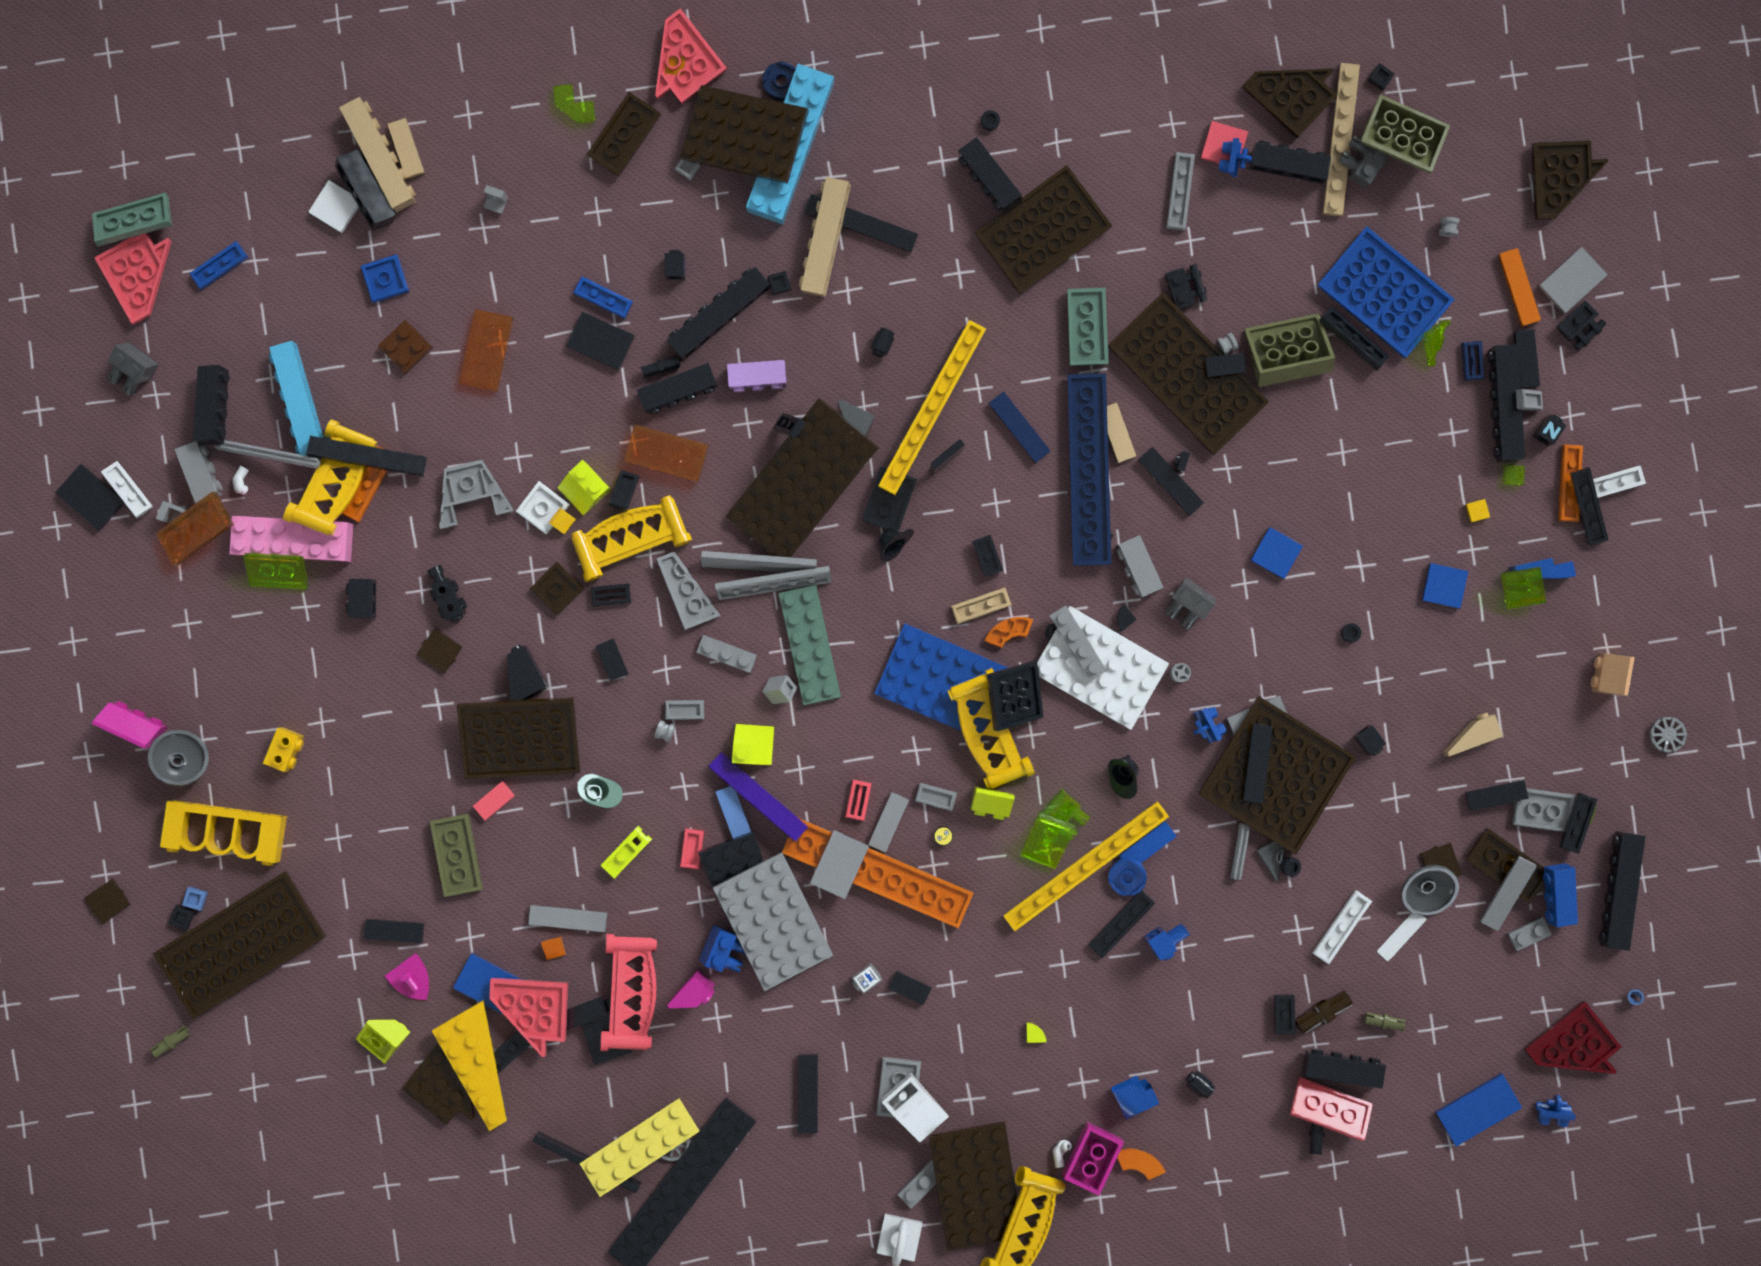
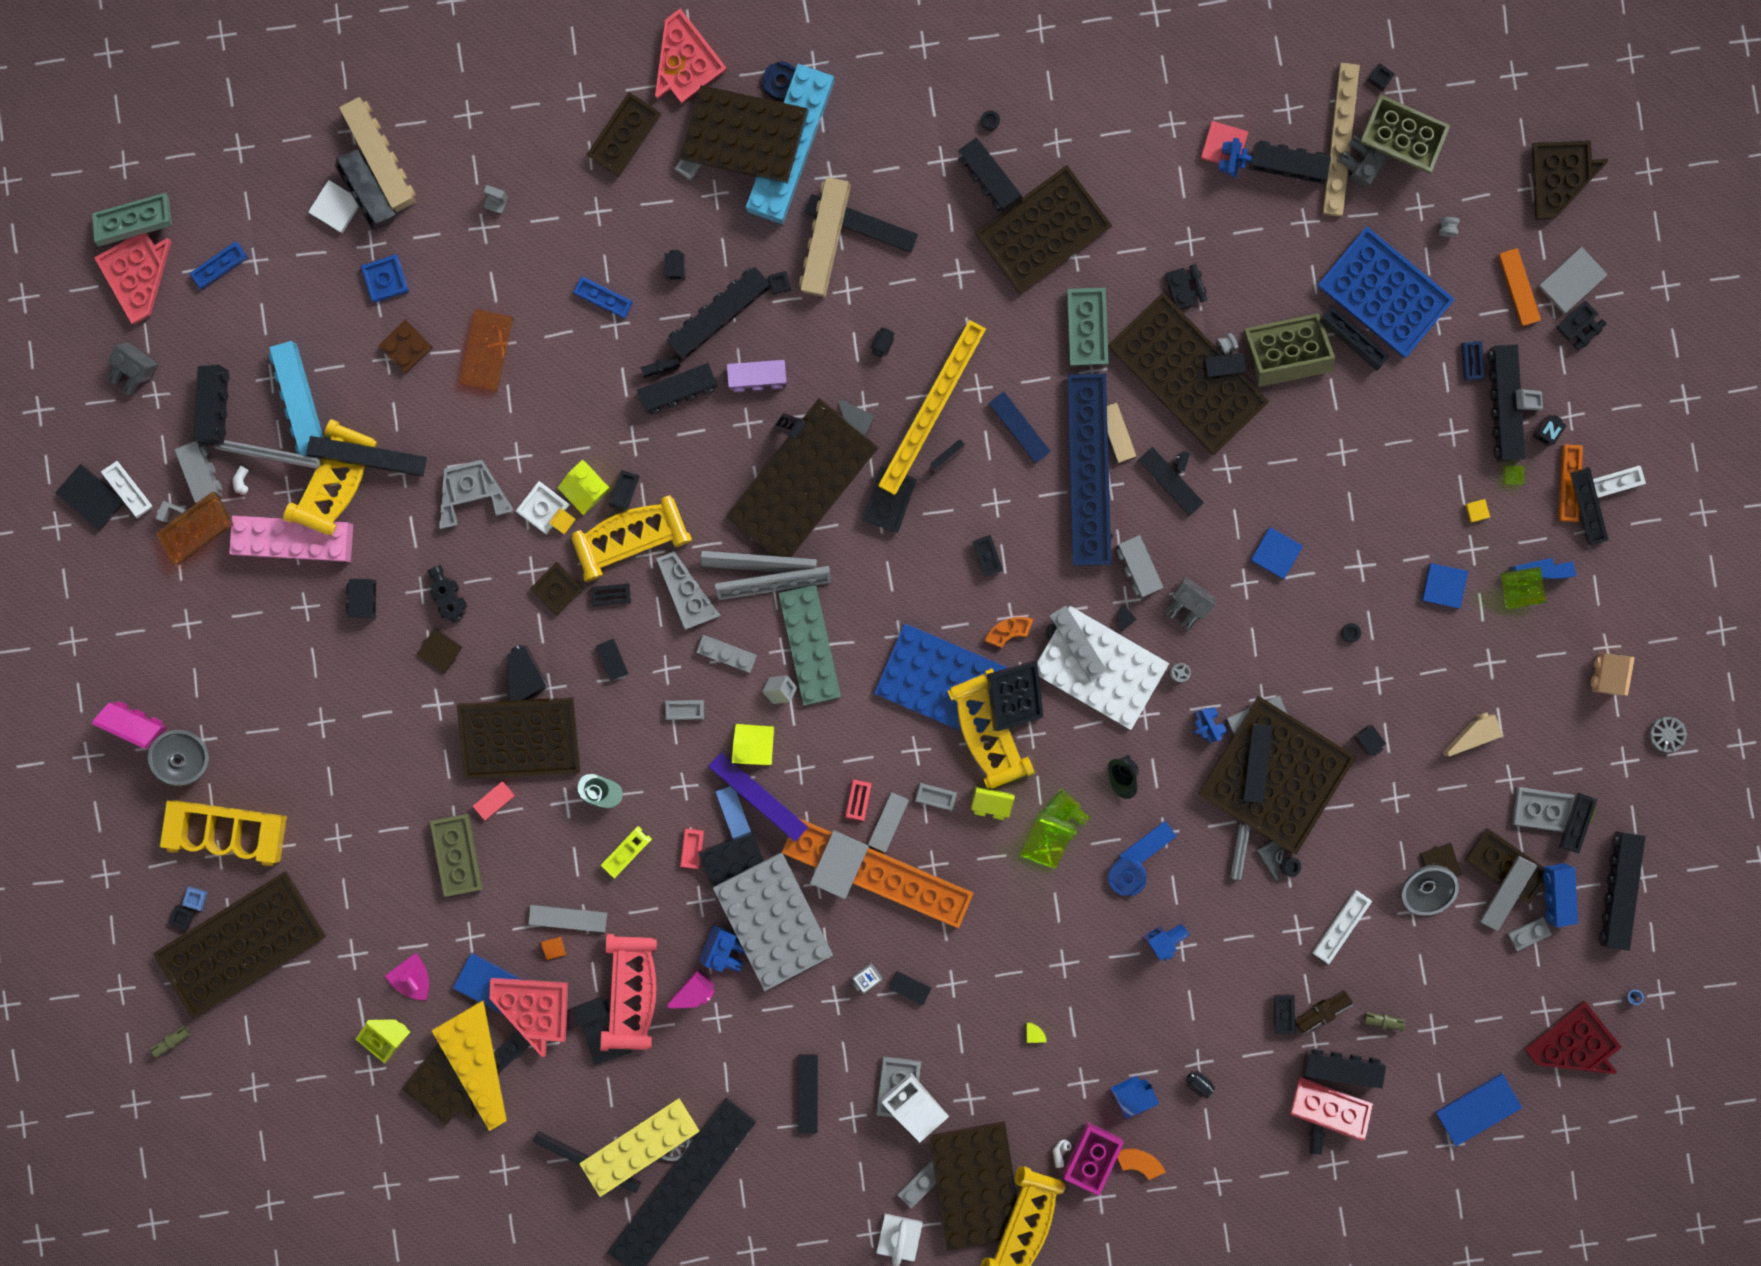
dark brown piece [84,879,131,924] -> none
clear neon green tile [244,553,309,590] -> none
yellow brick [263,727,304,772] -> none
orange tile [341,446,387,523] -> none
black tile [364,919,425,943] -> none
tan tile [388,118,425,179] -> none
clear neon green tile [553,84,596,123] -> none
black tile [566,312,635,370] -> none
clear orange plate [624,424,709,482] -> none
light grey wheel [654,720,675,743] -> none
black piece [877,528,914,562] -> none
light yellow tile [934,826,953,846] -> none
tan tile [951,588,1011,624] -> none
yellow plate [1003,801,1169,931] -> none
black tile [1088,891,1155,958] -> none
light grey tile [1166,152,1195,231] -> none
dark brown wing [1242,68,1337,139] -> none
white sticker [1377,913,1426,961] -> none
clear neon green tile [1423,320,1451,367] -> none
black tile [1466,780,1529,811] -> none
black tile [1514,329,1540,388] -> none
blue hips [1535,1095,1576,1127] -> none

